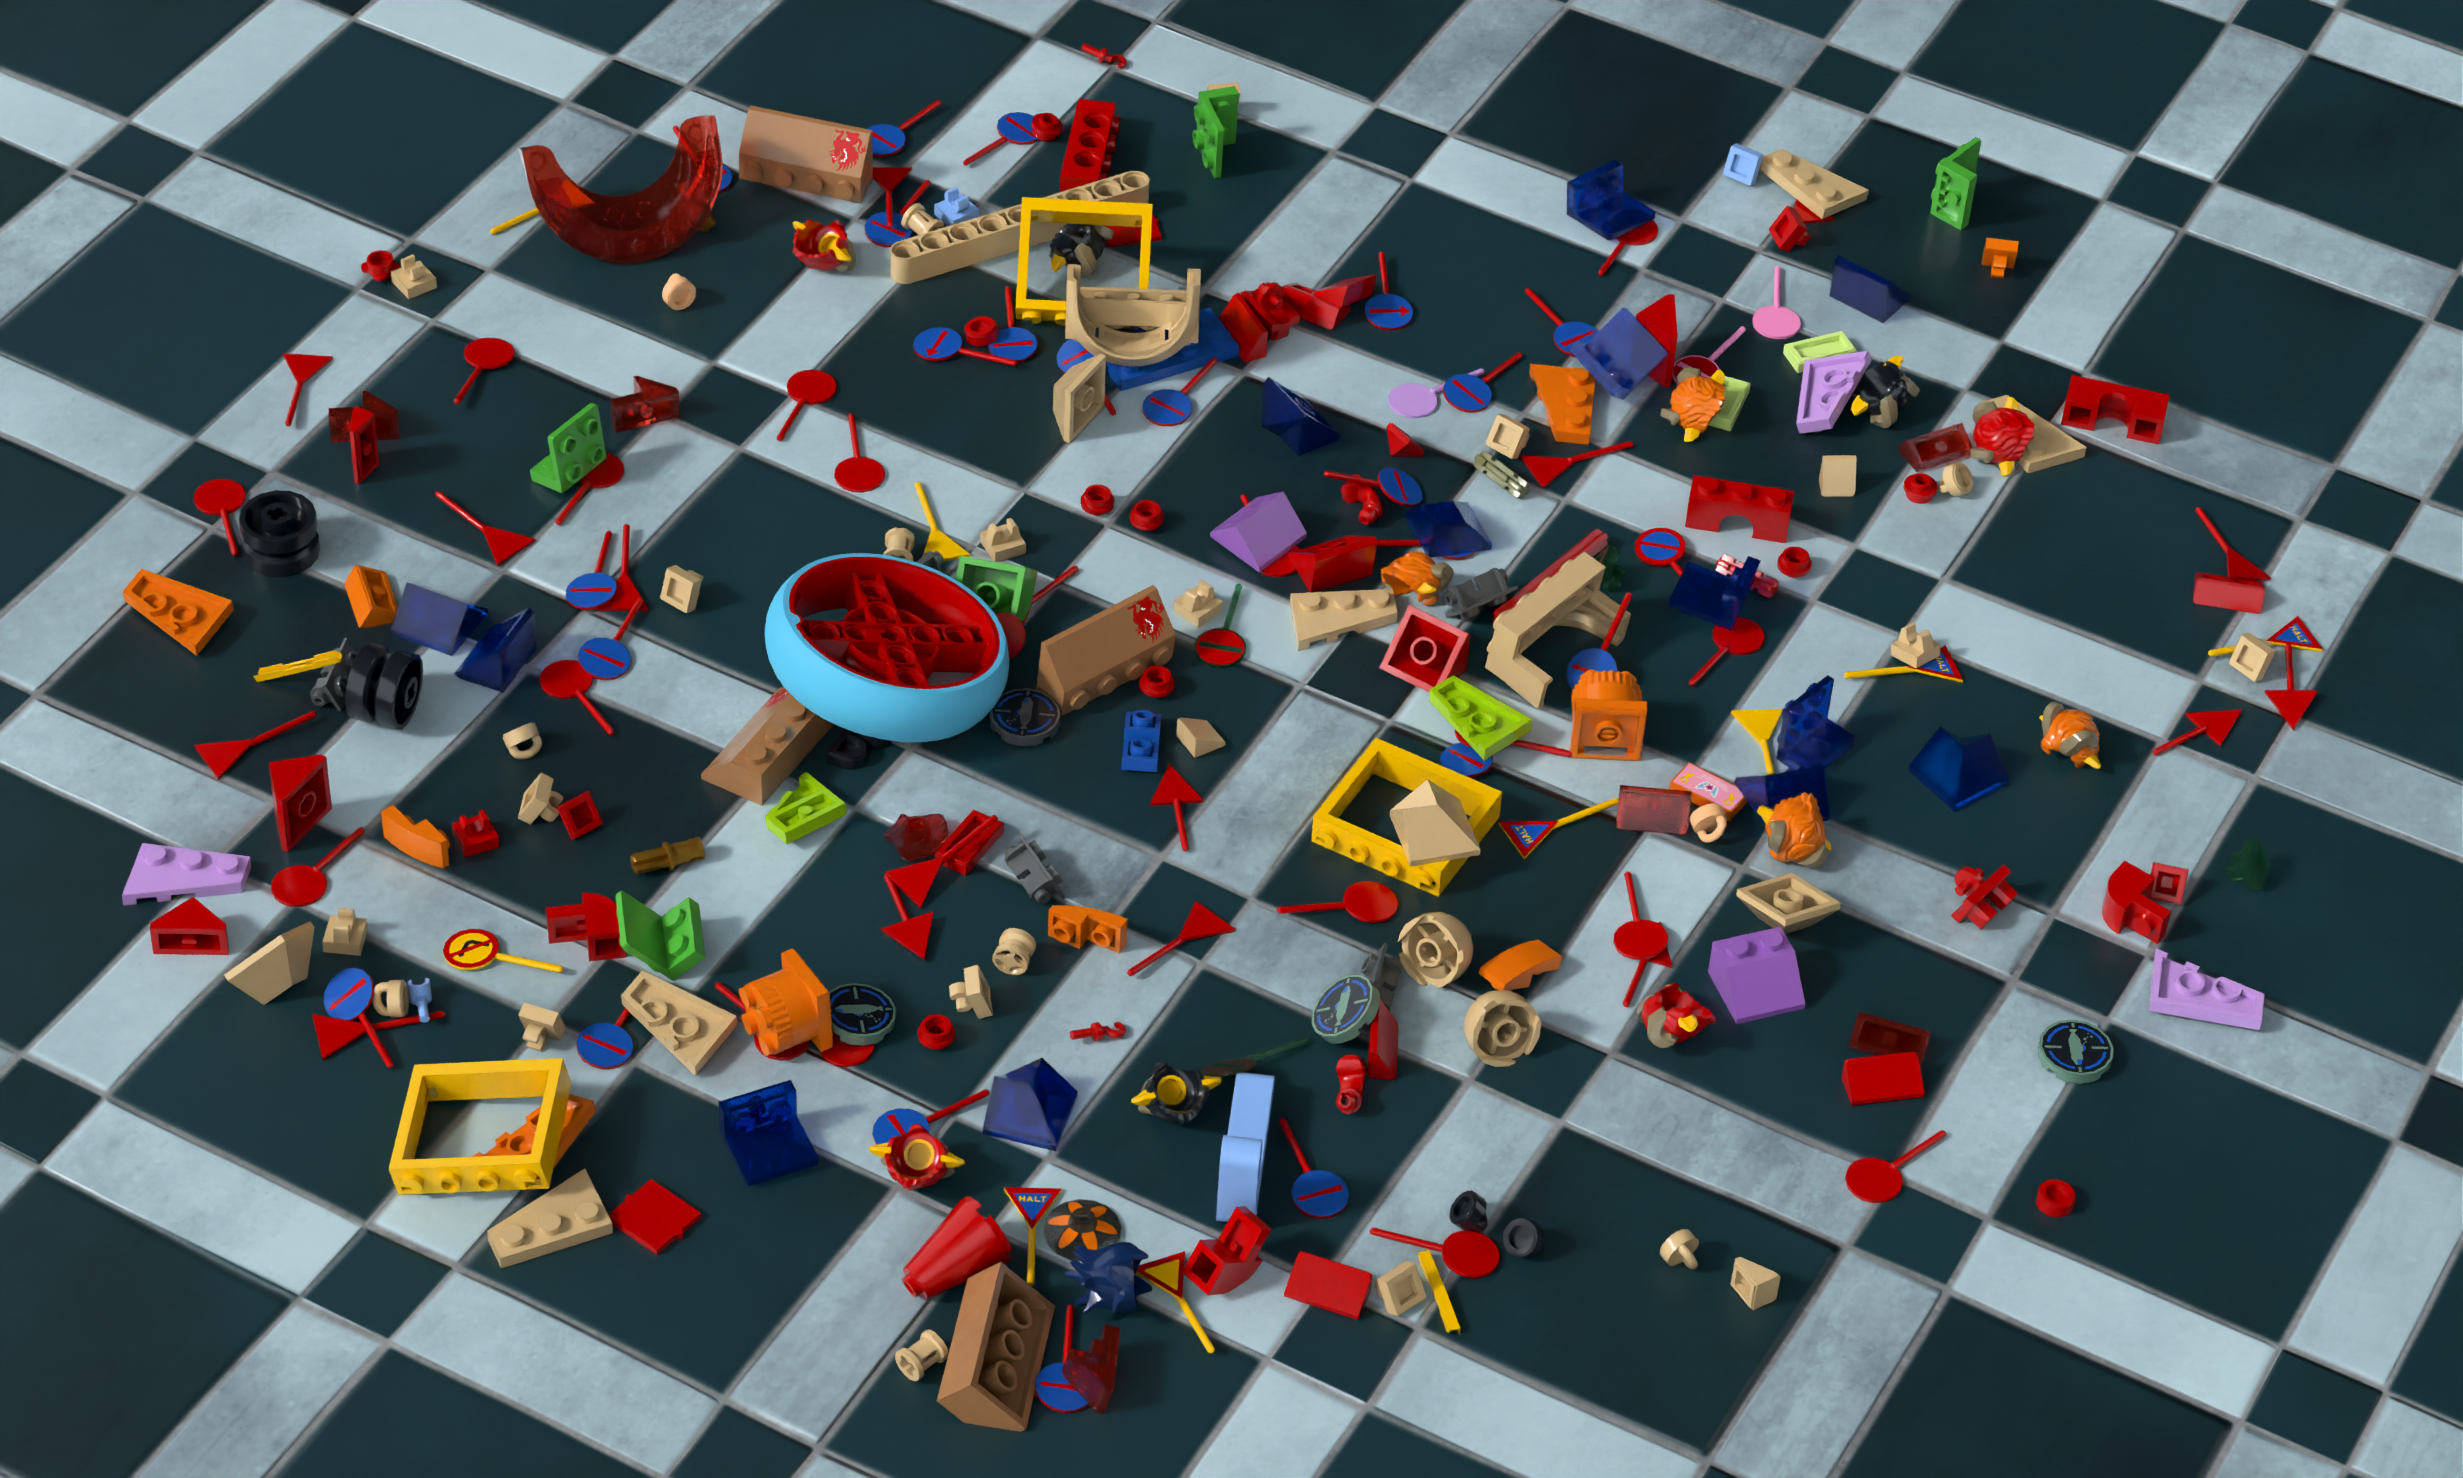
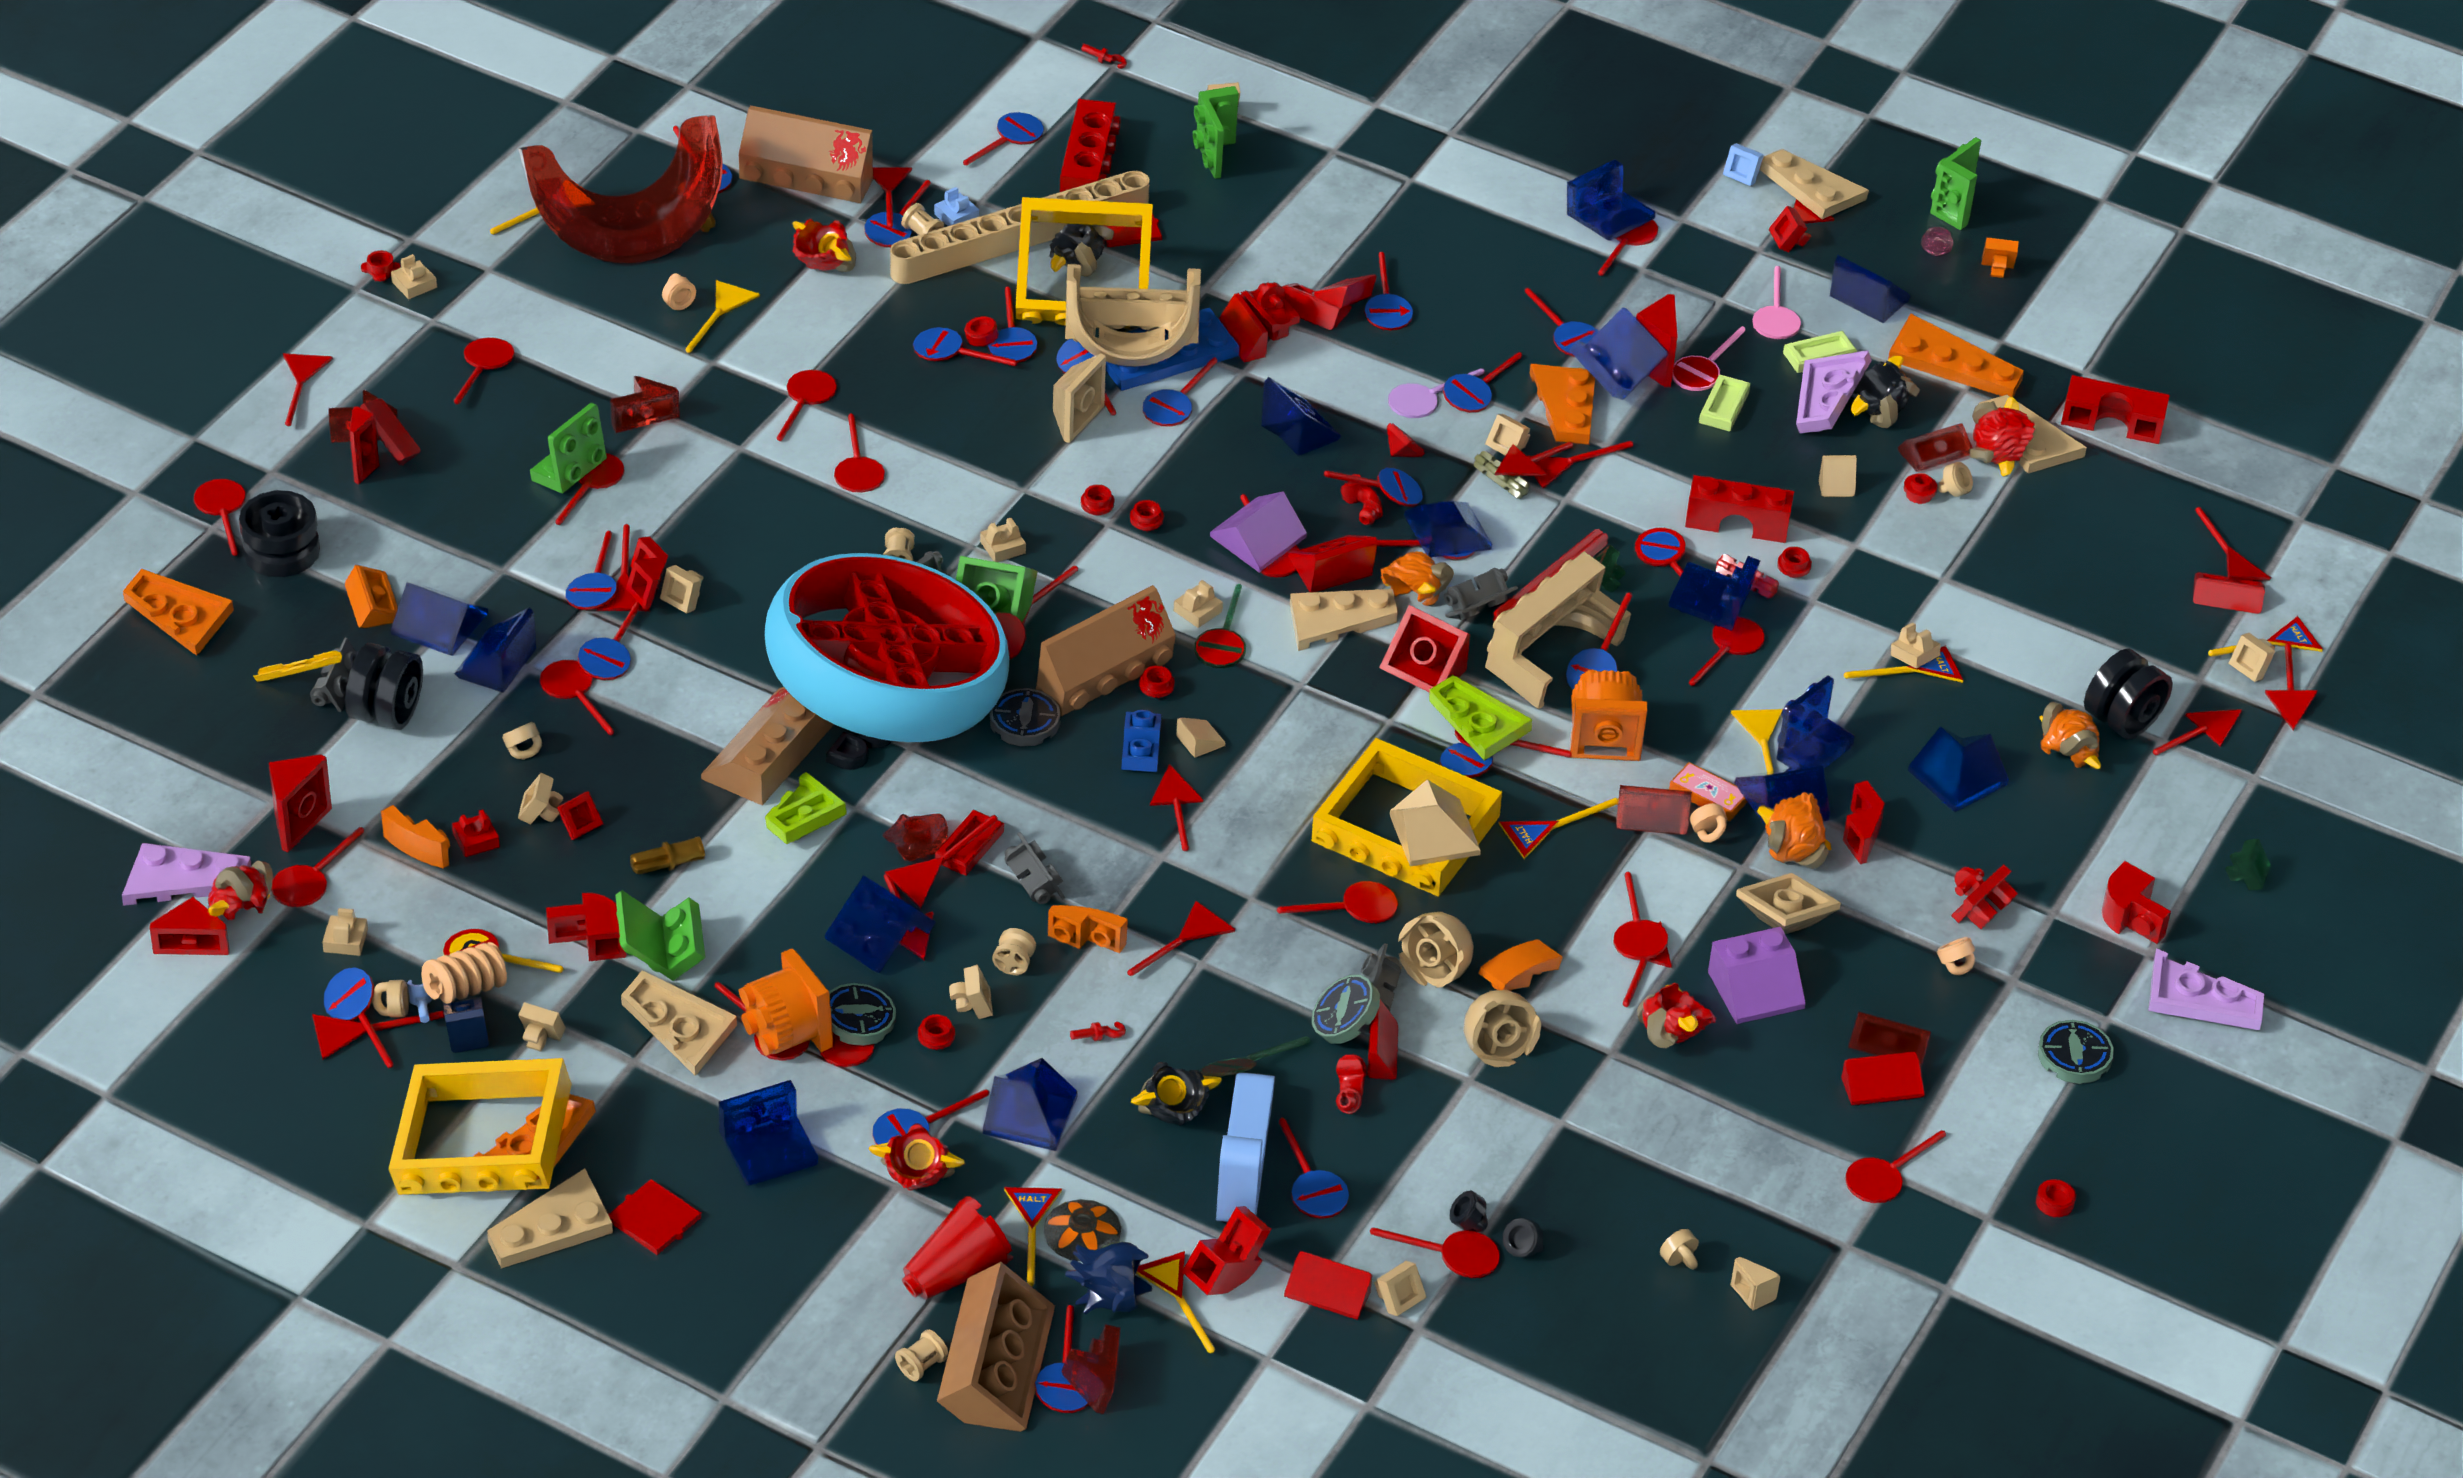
red piece [194,711,317,780] -> none
tan slope [224,921,315,1005] -> none
red piece [435,491,535,566] -> none
blue piece [576,1008,633,1069] -> none
blue piece [866,100,942,157] -> none
yellow piece [915,481,970,561] -> none
red plate [1031,113,1063,142] -> none
yellow piece [1418,1250,1460,1334] -> none
orange hair [1660,367,1726,443] -> none
red slope [2150,862,2189,905] -> none
none -> hair [208,861,273,920]
none -> red slope [360,398,421,466]
none -> light nougat piece [421,942,507,1004]
none -> dark blue slope [443,996,489,1053]
none -> red slope [626,536,668,609]
none -> yellow piece [685,280,760,353]
none -> clear blue bracket [824,875,936,973]
none -> red piece [1494,442,1573,476]
none -> red slope [1843,780,1885,864]
none -> orange wing [1888,313,2024,398]
none -> clear pink plate [1921,227,1953,256]
none -> light nougat tile [1937,937,1975,976]
none -> black wheel [2083,648,2173,740]

